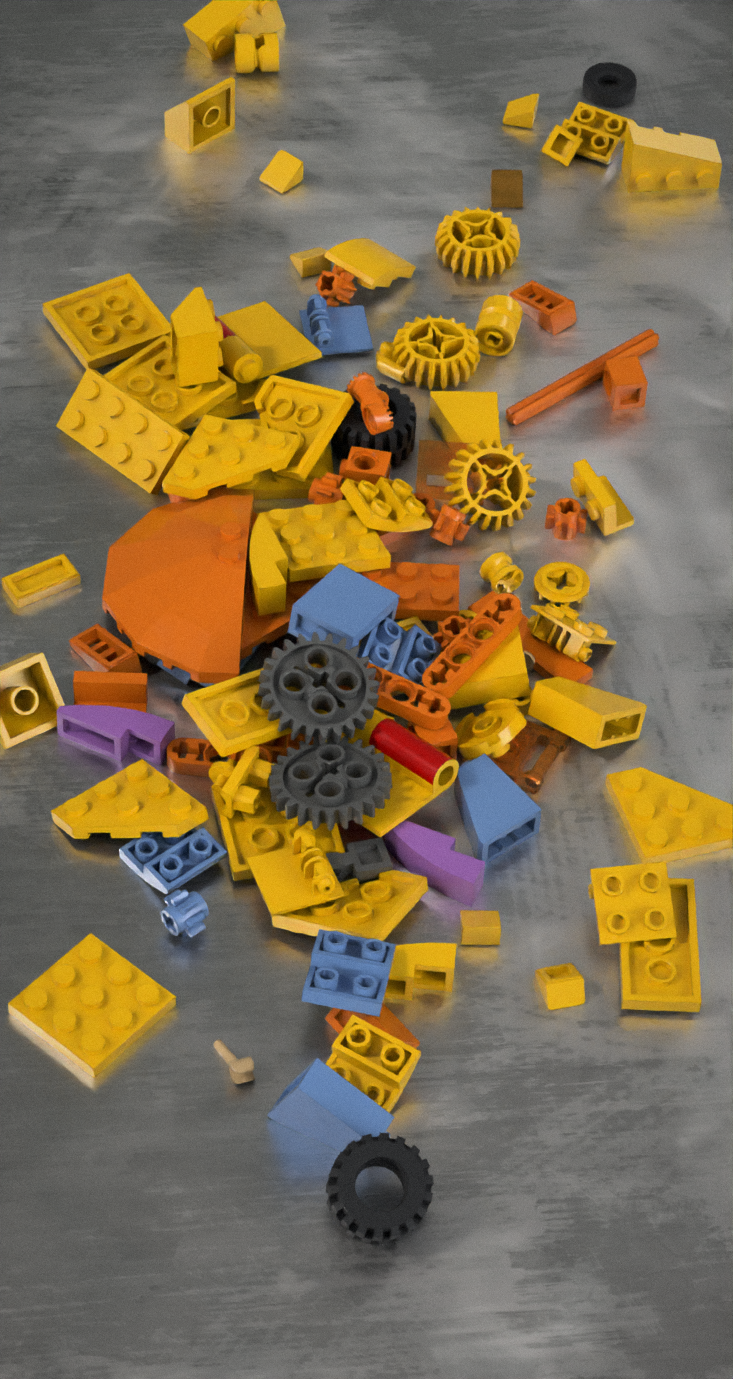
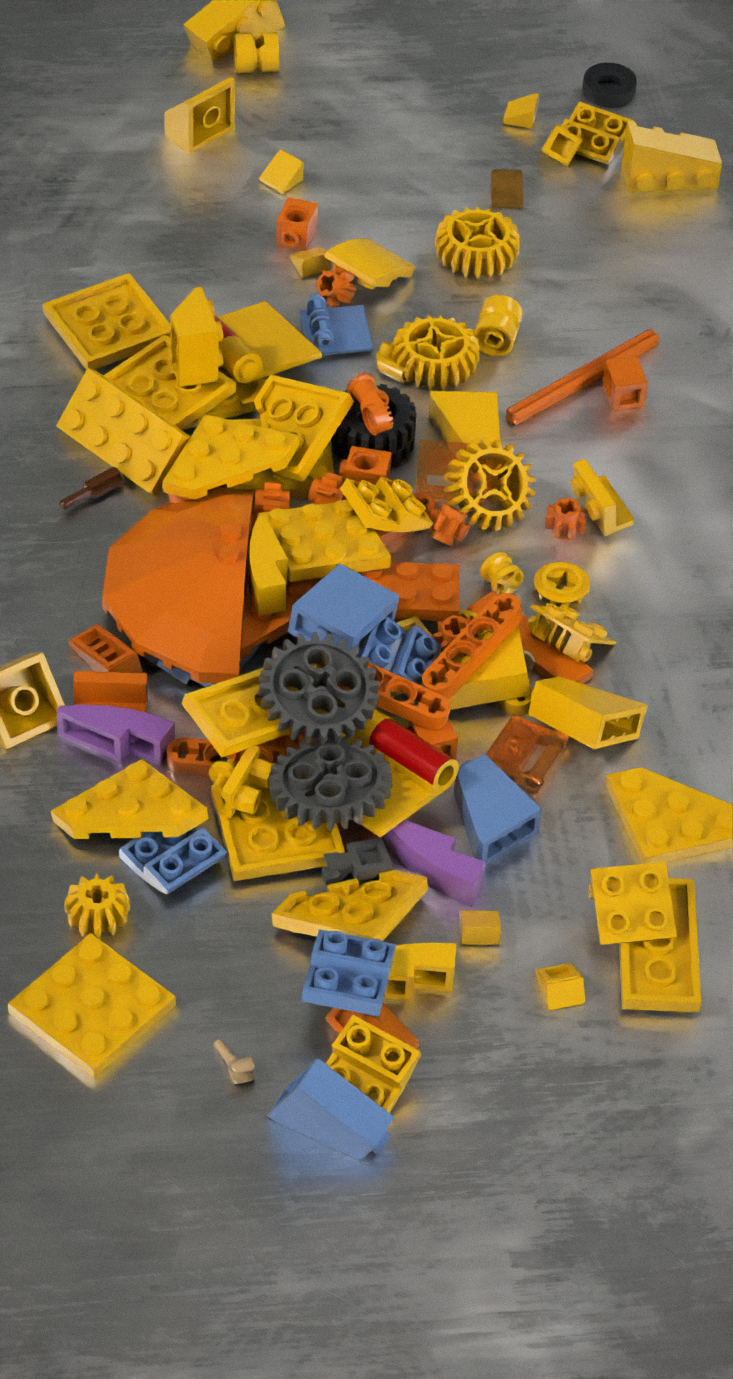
yellow tile [1,553,81,609] -> none
medium blue gear [161,889,209,938] -> none
yellow hinge [246,828,345,917] -> none
black tyre [326,1133,434,1244] -> none
yellow plate [454,699,527,760] -> none
orange slope [508,280,577,335] -> none
none -> reddish brown axle [59,467,123,510]
none -> yellow gear [64,872,130,939]
none -> orange gear [254,482,290,514]
none -> orange brick [276,197,318,251]

